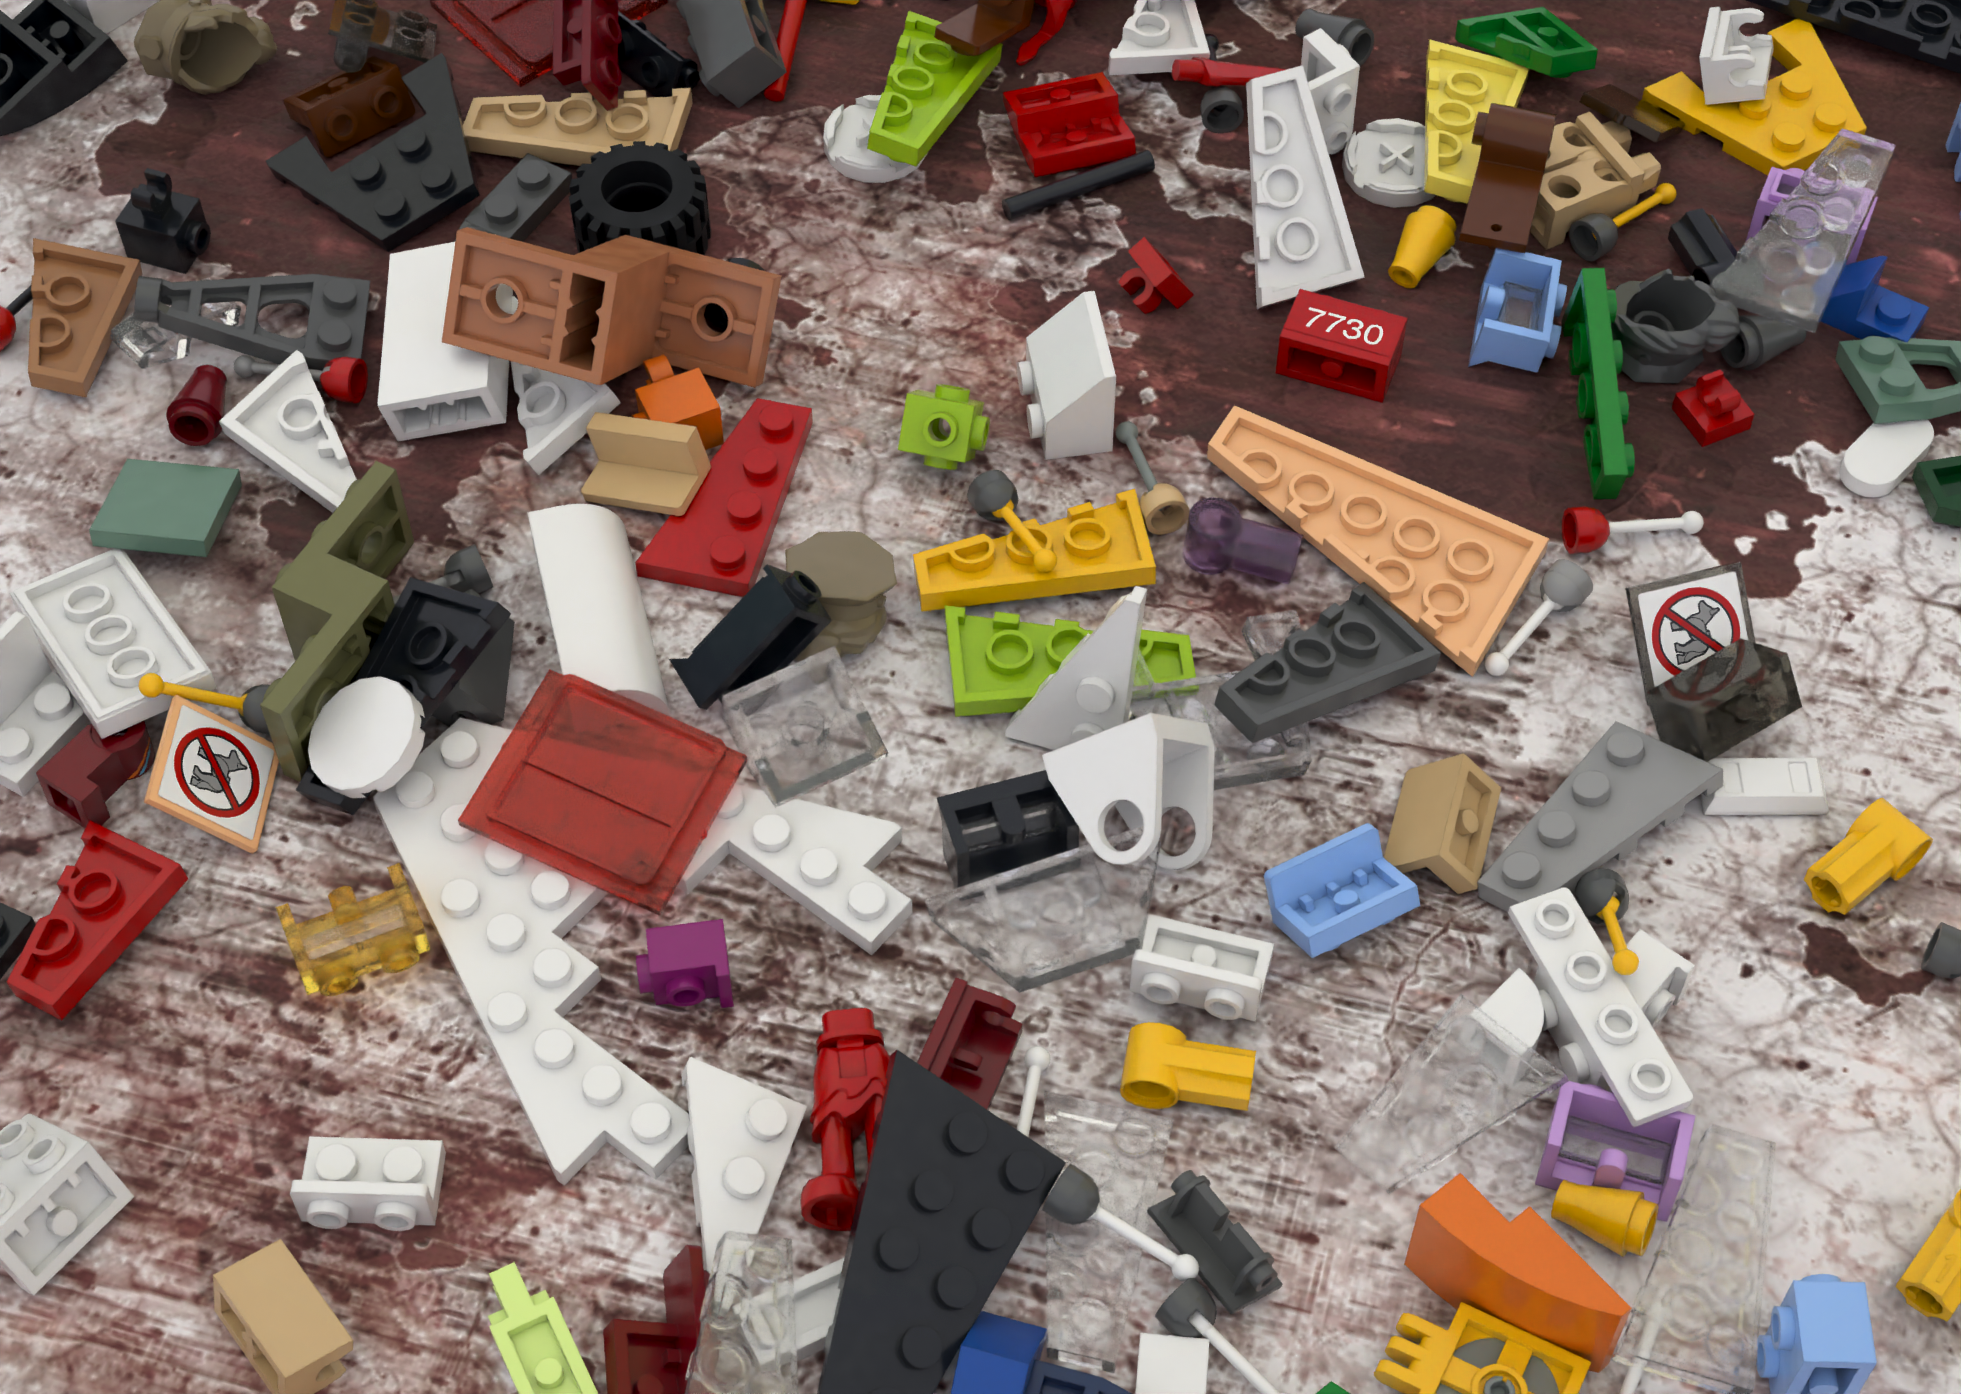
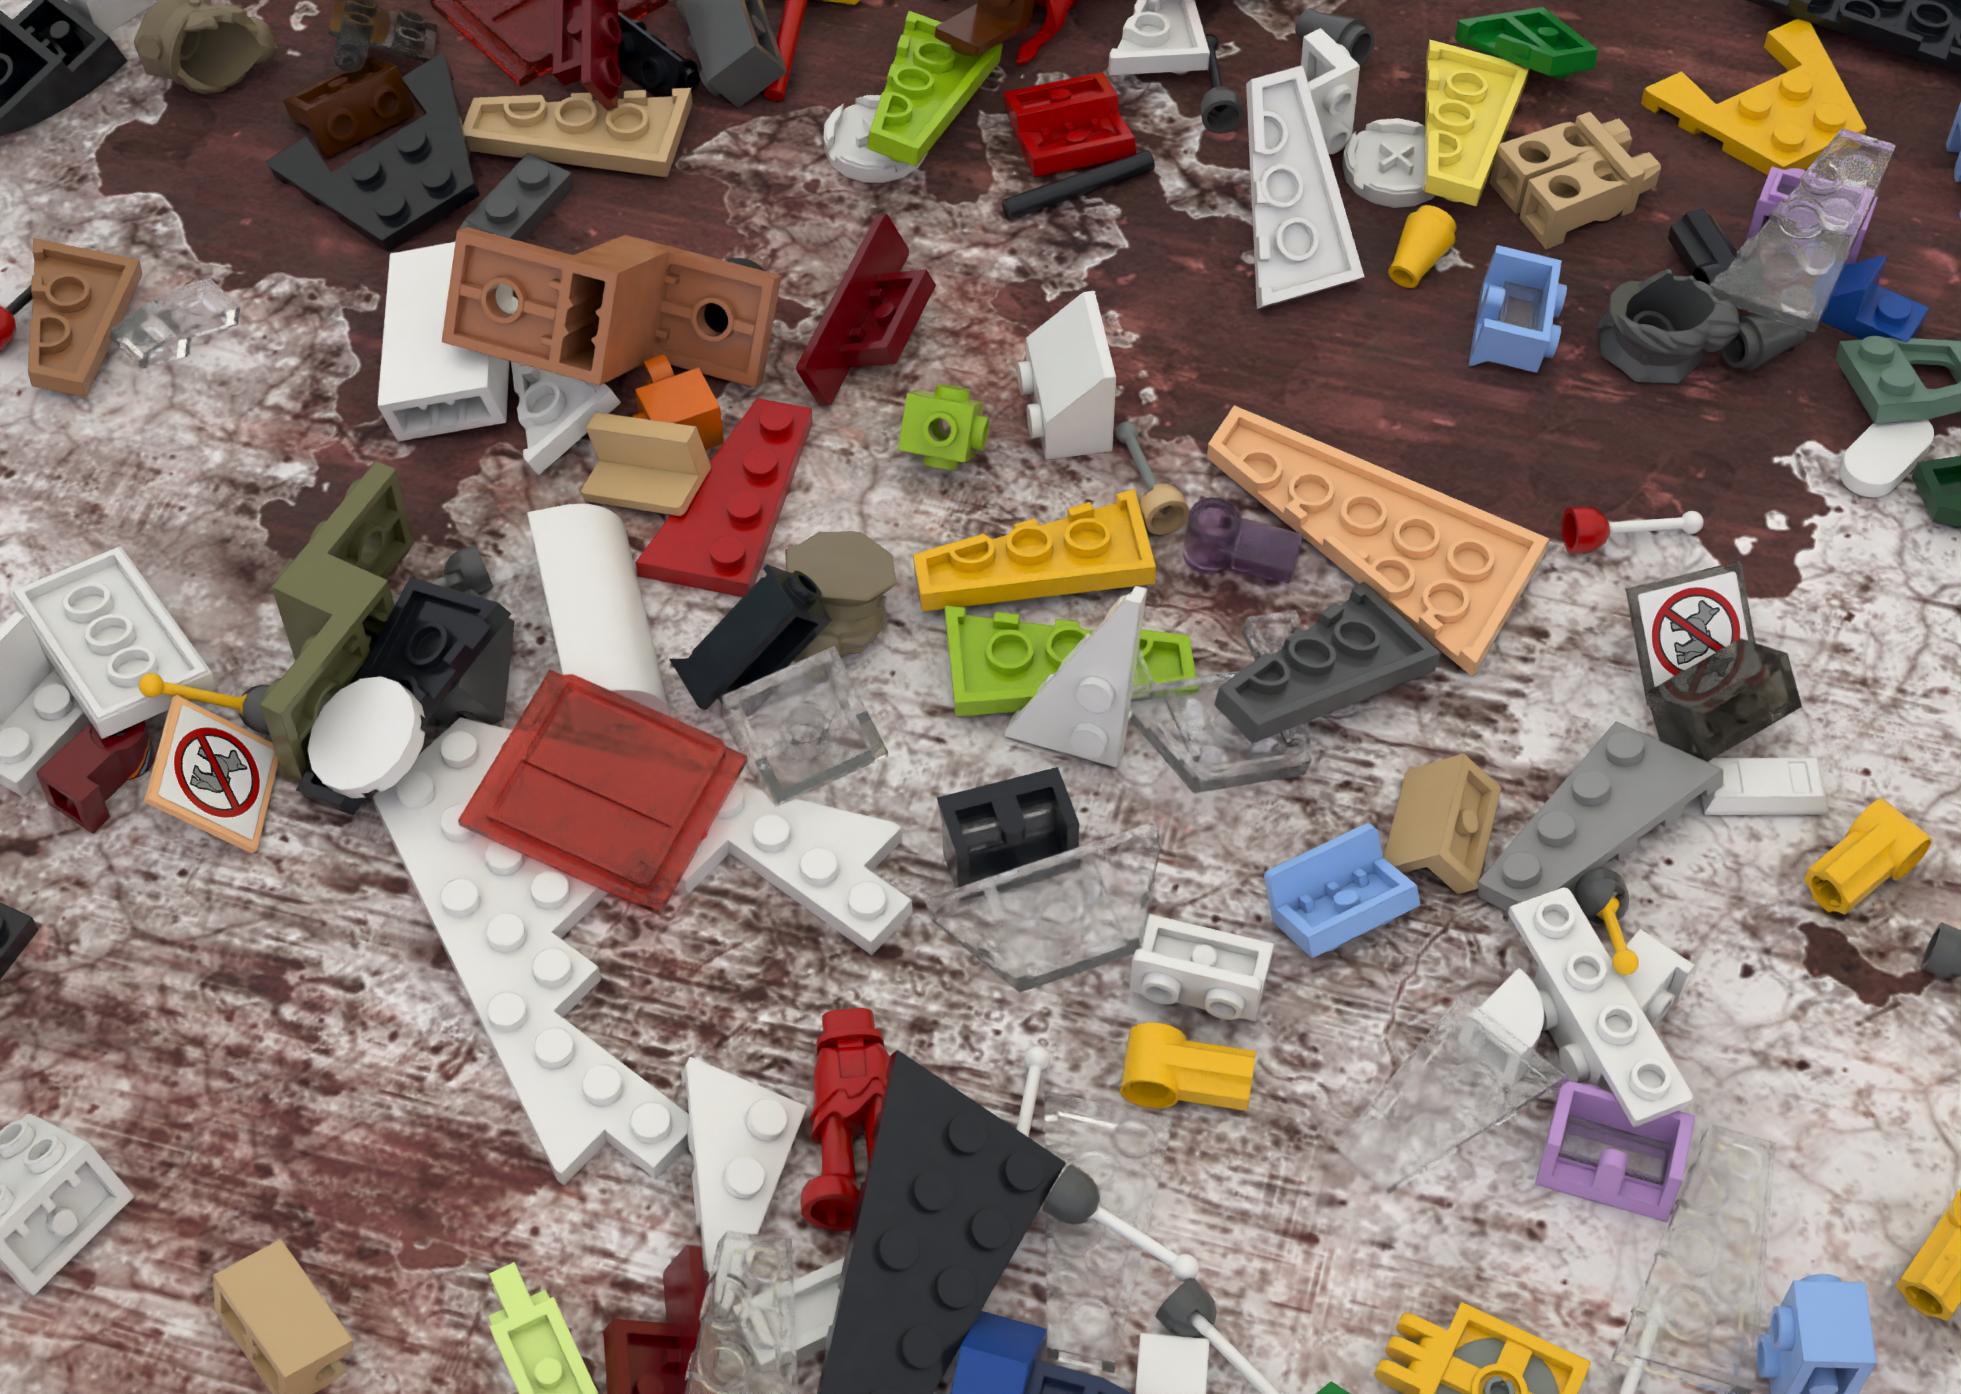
red wing [7,820,188,1021] -> none
sand green tile [89,459,242,557] -> none
black brick [115,168,211,274] -> none
dark grey plate [134,274,370,371] -> none
dark red cone [166,365,227,446] -> none
white wing [219,350,357,513] -> none
red hinge [234,355,368,403] -> none
clear yellow window [275,863,430,996] -> none
white bracket [290,1136,446,1231] -> none
black tyre [569,141,711,255] -> none
magenta brick [636,919,734,1008] -> none
dark red hinge [917,978,1022,1110] -> none
hinge [967,470,1057,572] -> none
white hose [1042,713,1214,870] -> none
red tile [1118,237,1194,314] -> none
dark grey hinge [1147,1170,1283,1315] -> none
red bar [1172,57,1287,87] -> none
red brick [1276,289,1408,403] -> none
orange slope [1404,1173,1632,1373] -> none
reddish brown door [1459,103,1557,253] -> none
hinge [1485,559,1593,676] -> none
yellow cone [1551,1180,1659,1257] -> none
green wing [1561,268,1635,499] -> none
dark grey hinge [1569,183,1676,261] -> none
dark brown piece [1579,84,1685,143] -> none
red tile [1672,369,1755,447] -> none
white hinge [1699,7,1774,105] -> none
none -> dark red bracket [796,214,936,406]

